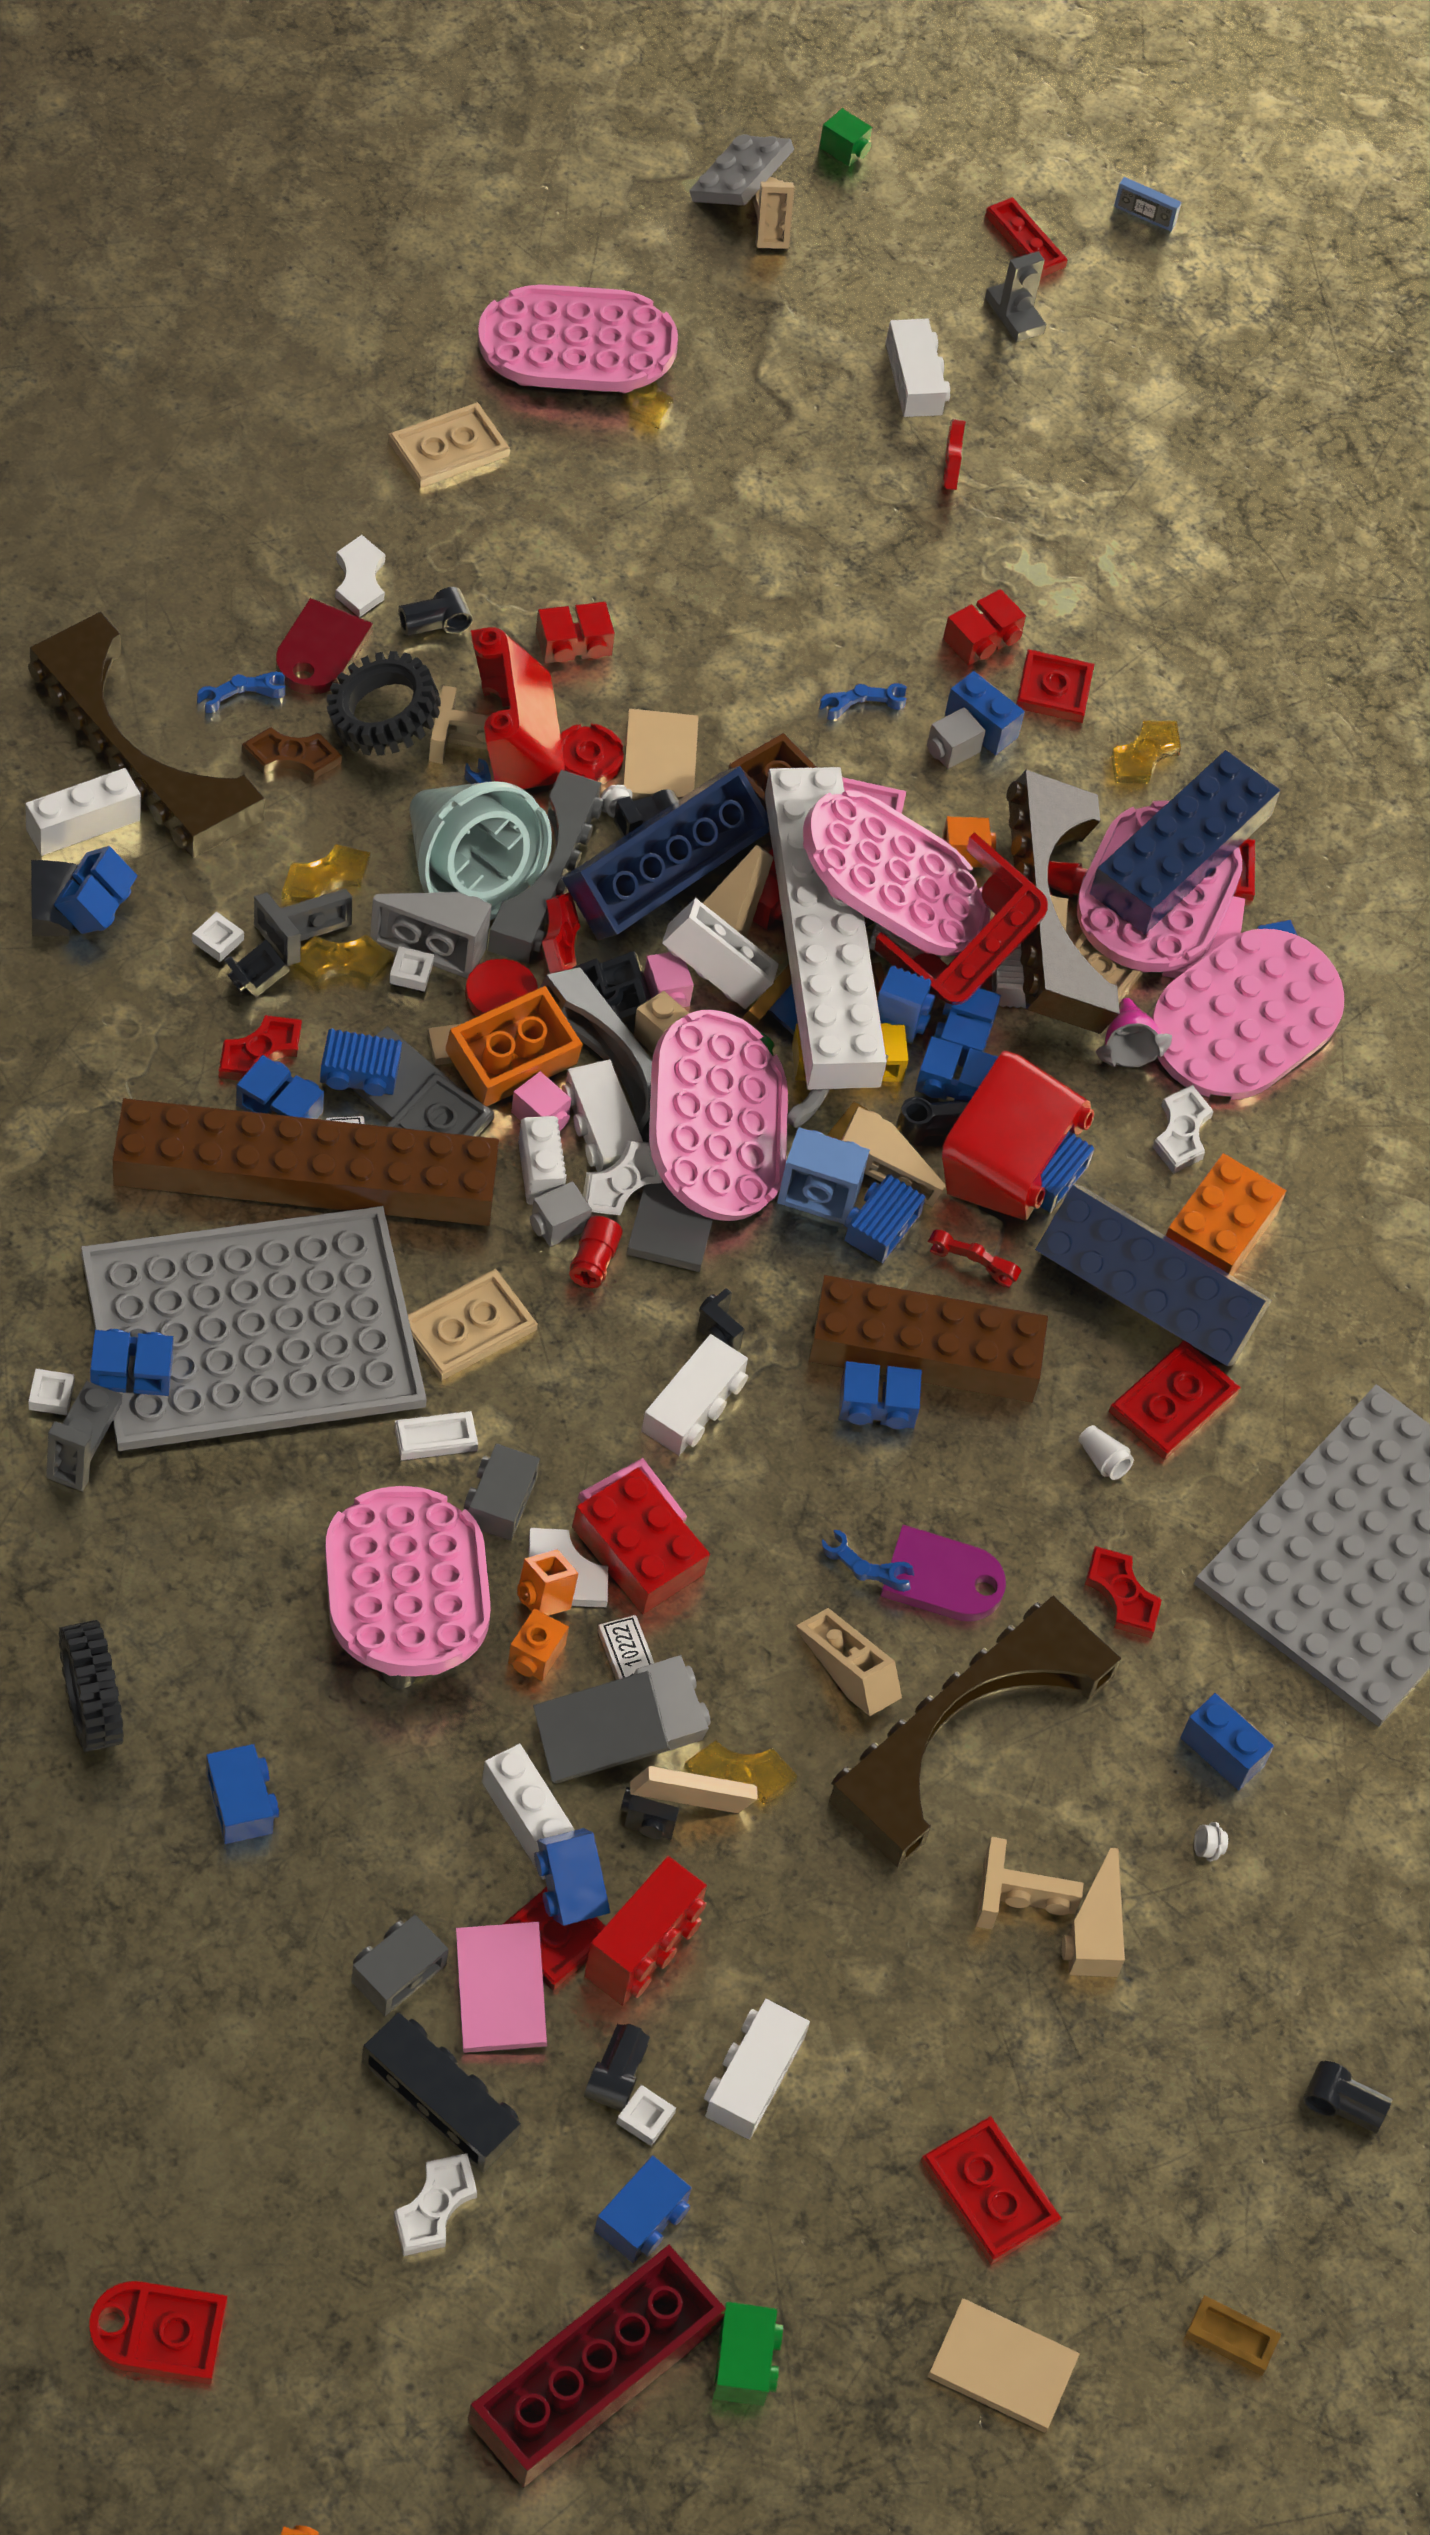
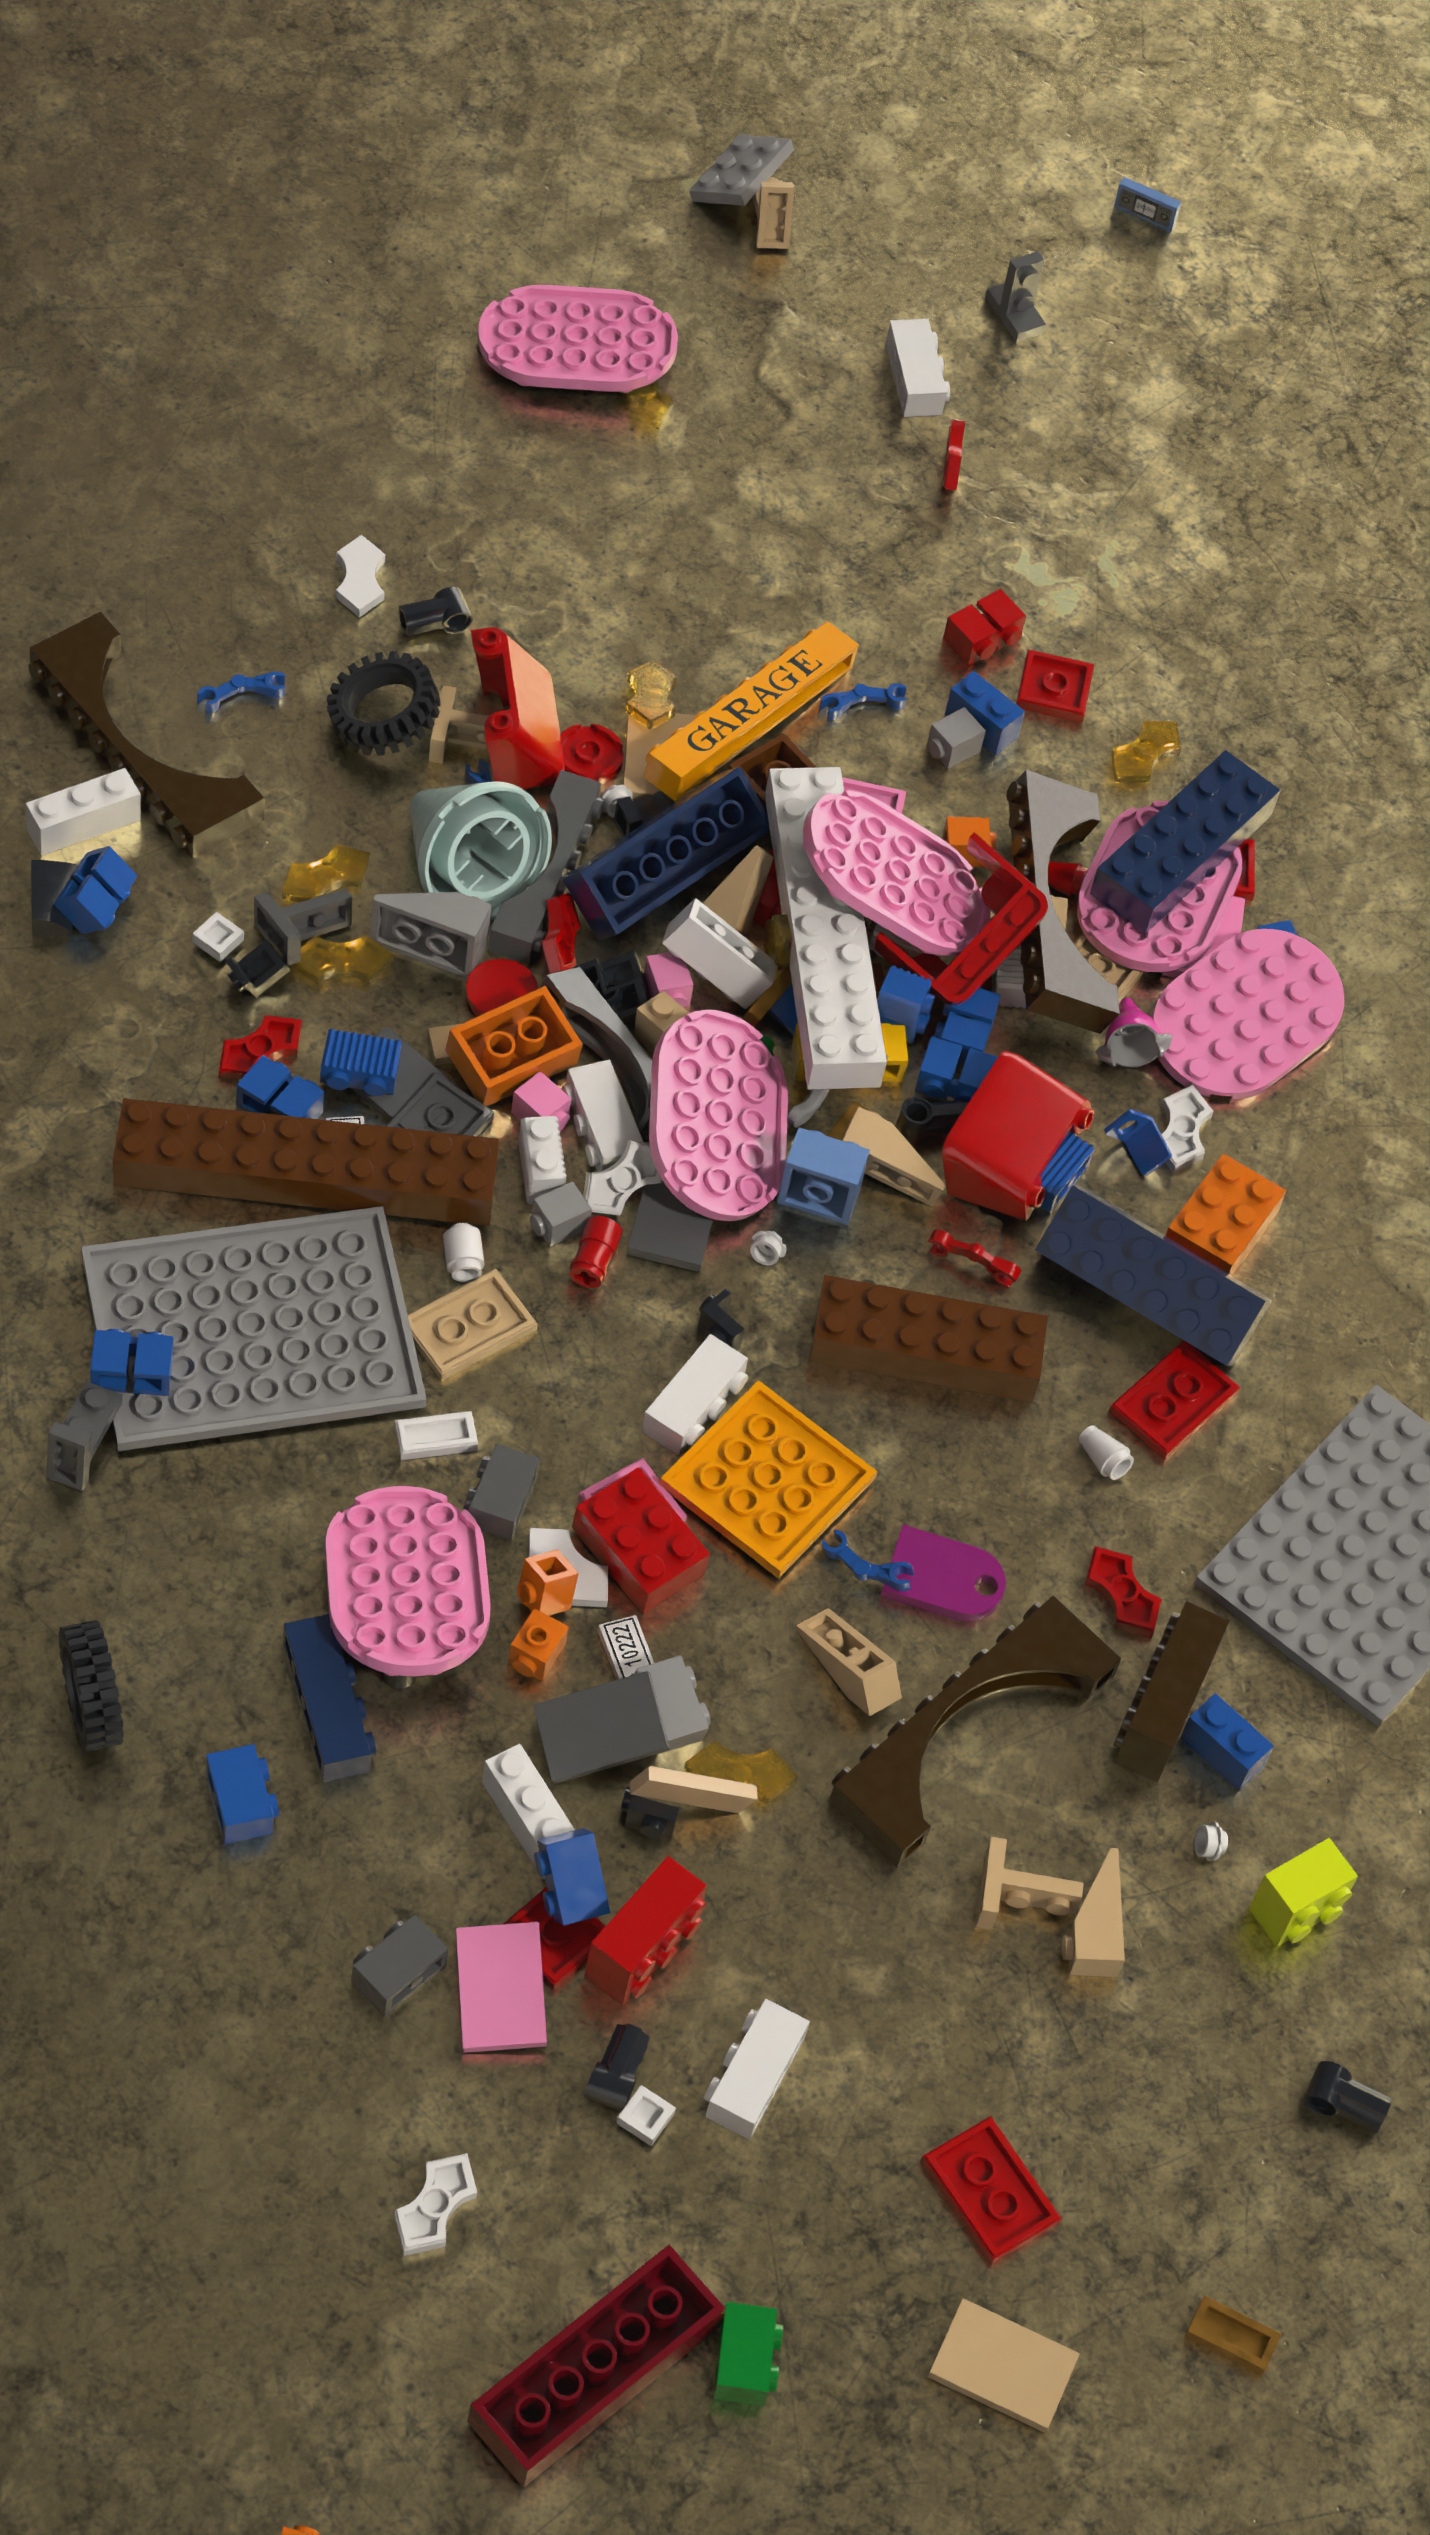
white plate [28,1369,75,1415] -> none
red tile [89,2281,228,2385] -> none
reddish brown tile [242,727,342,780] -> none
dark red tile [276,598,373,695] -> none
black brick [362,2012,521,2173] -> none
tan tile [388,402,510,488] -> none
white plate [389,946,434,992] -> none
red piece [536,602,615,664] -> none
blue brick [594,2155,692,2263] -> none
green brick [819,108,873,167] -> none
blue piece [838,1361,922,1429] -> none
blue brick [844,1174,925,1263] -> none
red tile [985,197,1068,278] -> none
none -> dark blue brick [283,1614,377,1783]
none -> white brick [443,1223,485,1282]
none -> clear yellow tile [626,659,677,730]
none -> light orange brick [644,621,859,801]
none -> light orange plate [660,1380,877,1579]
none -> white plate [750,1231,786,1265]
none -> clear yellow tile [764,914,792,970]
none -> blue bracket [1104,1109,1172,1176]
none -> dark brown brick [1113,1601,1230,1782]
none -> neon yellow brick [1248,1838,1358,1947]

